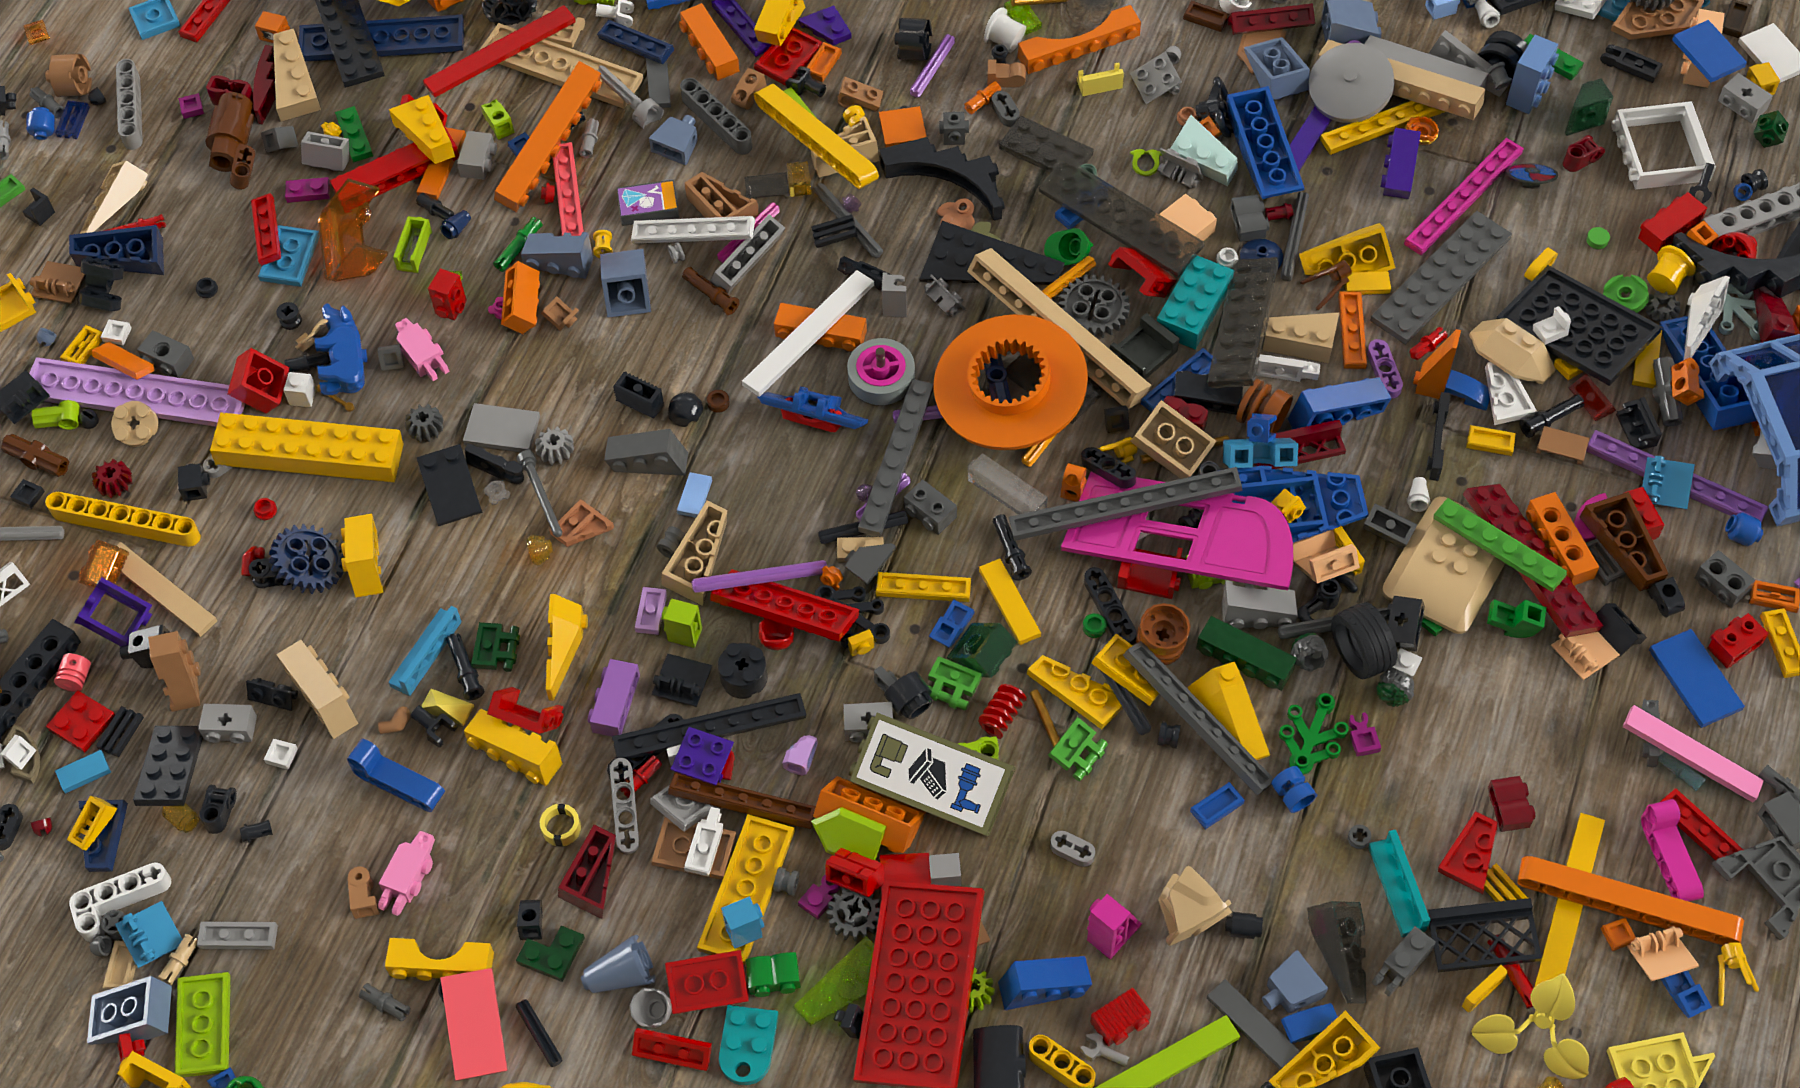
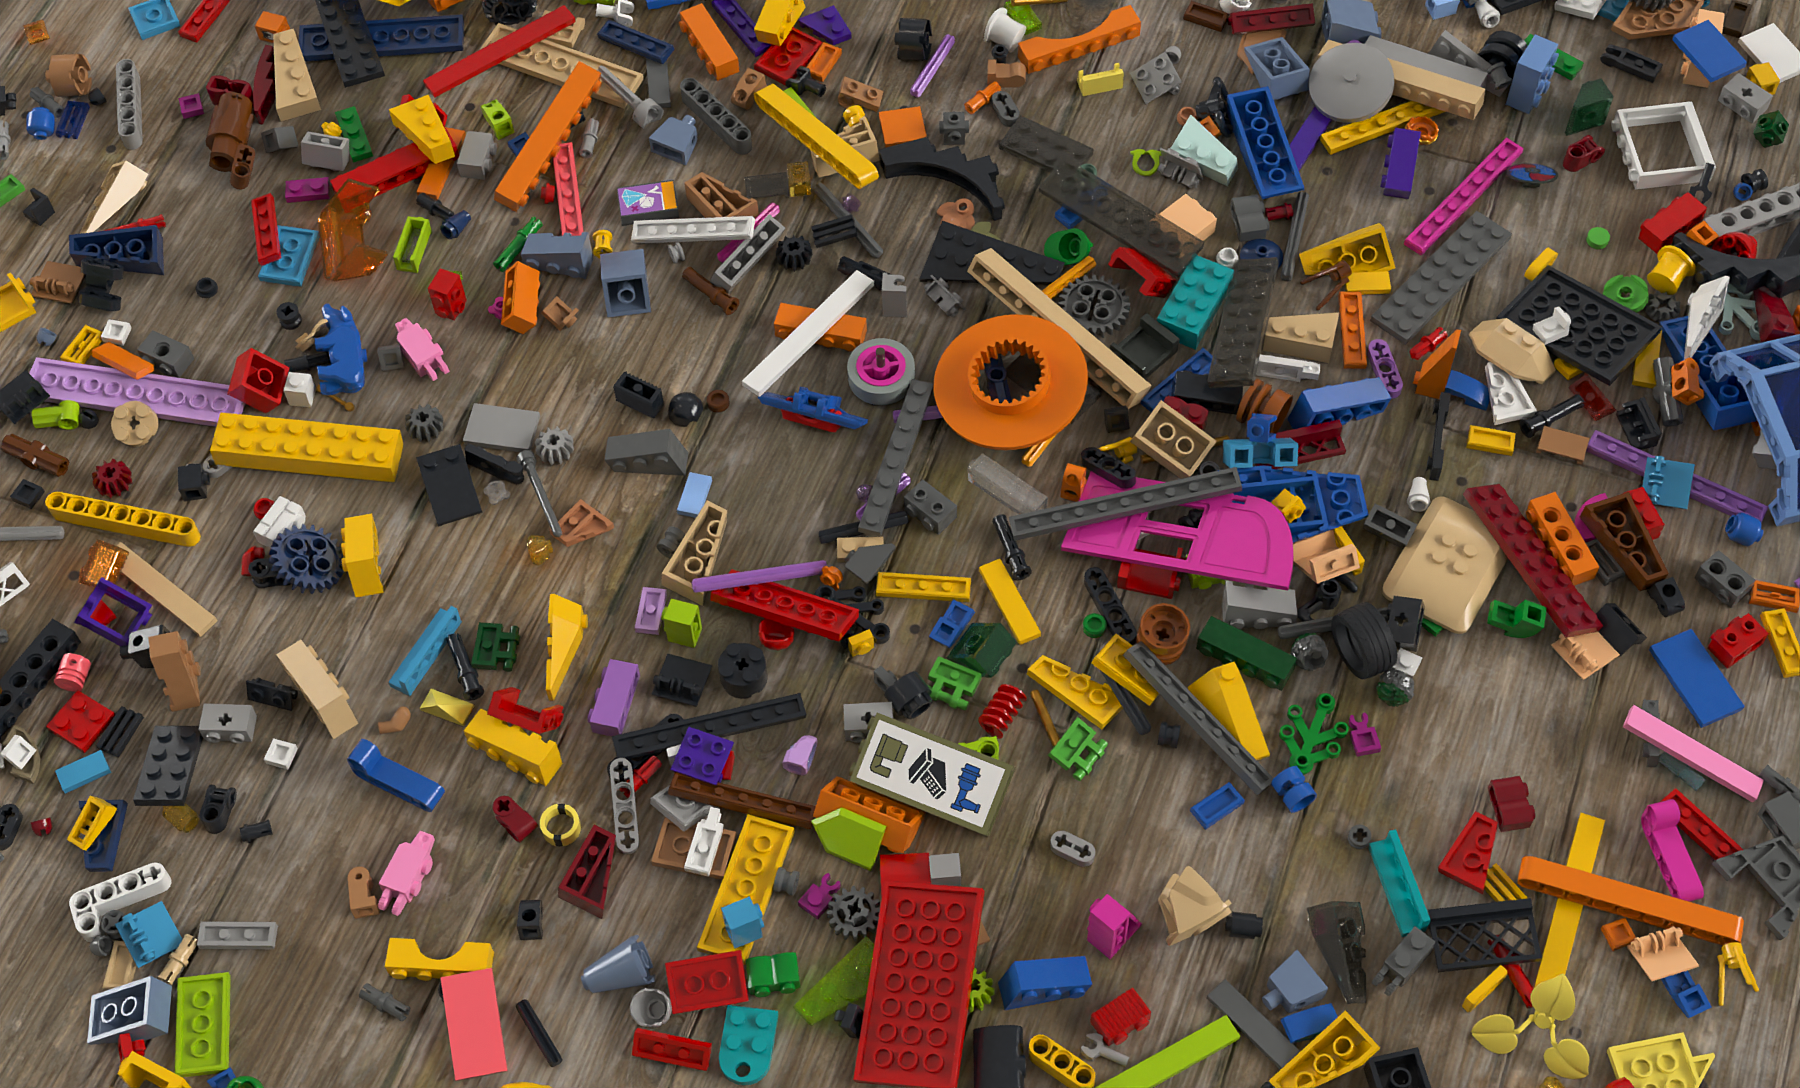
black piece [410,705,458,748] -> none
dark green plate [516,926,585,982] -> none
red brick [825,848,884,897] -> none
bright green plate [1434,498,1567,592] -> none
none -> red tile [90,600,117,626]
none -> white brick [253,496,306,548]
none -> dark red piece [492,796,538,843]
none -> black gear [775,234,813,272]

